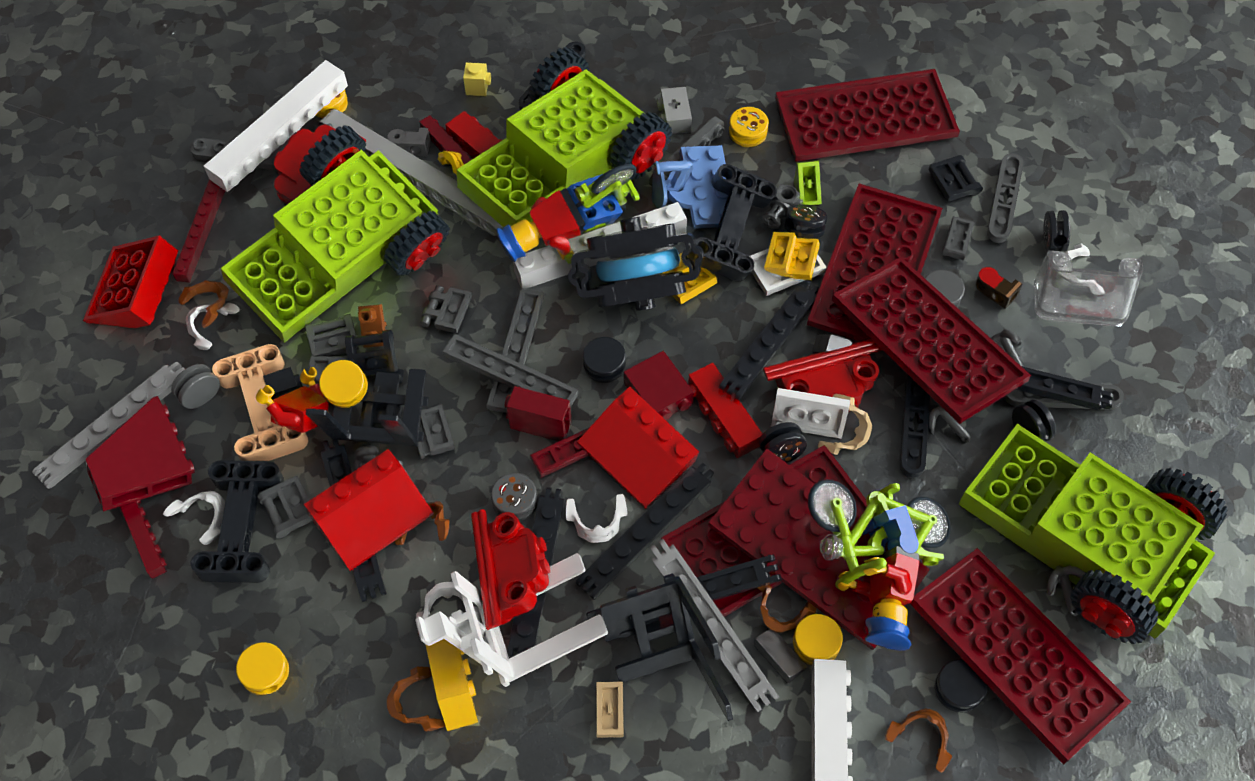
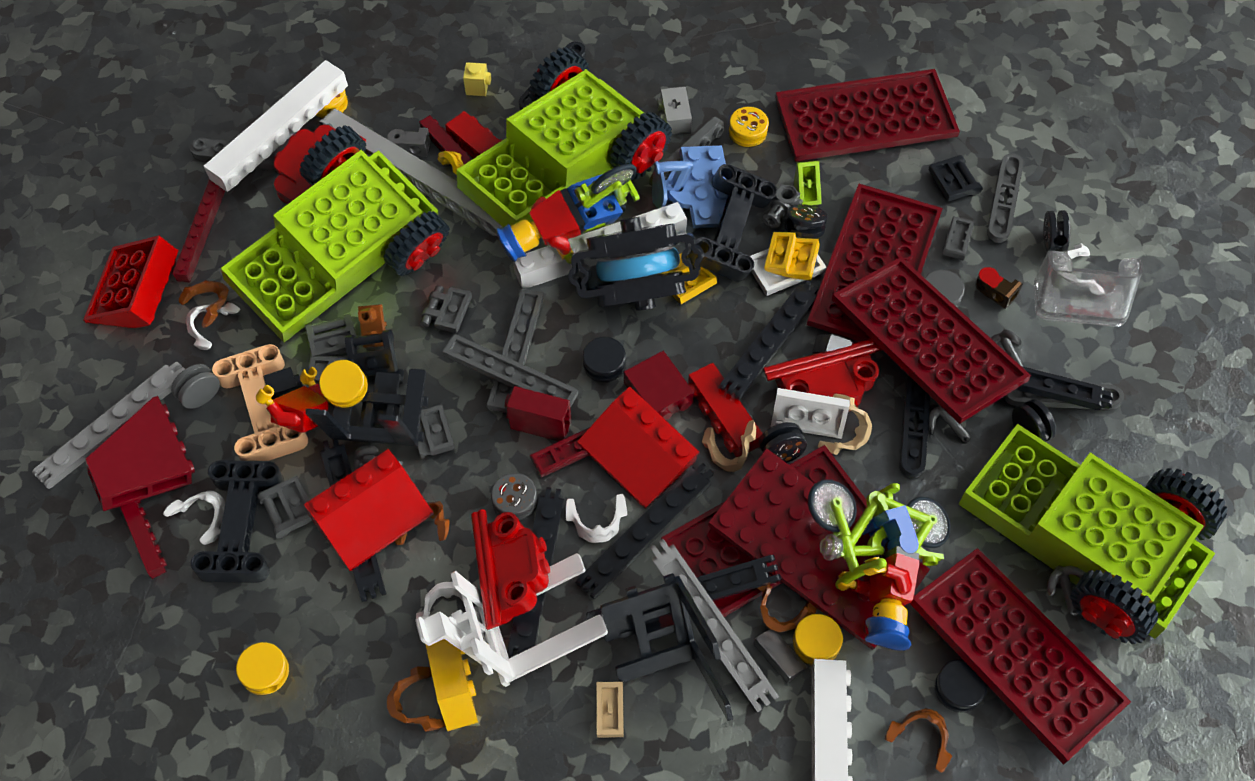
none -> tan helmet [702,420,756,472]

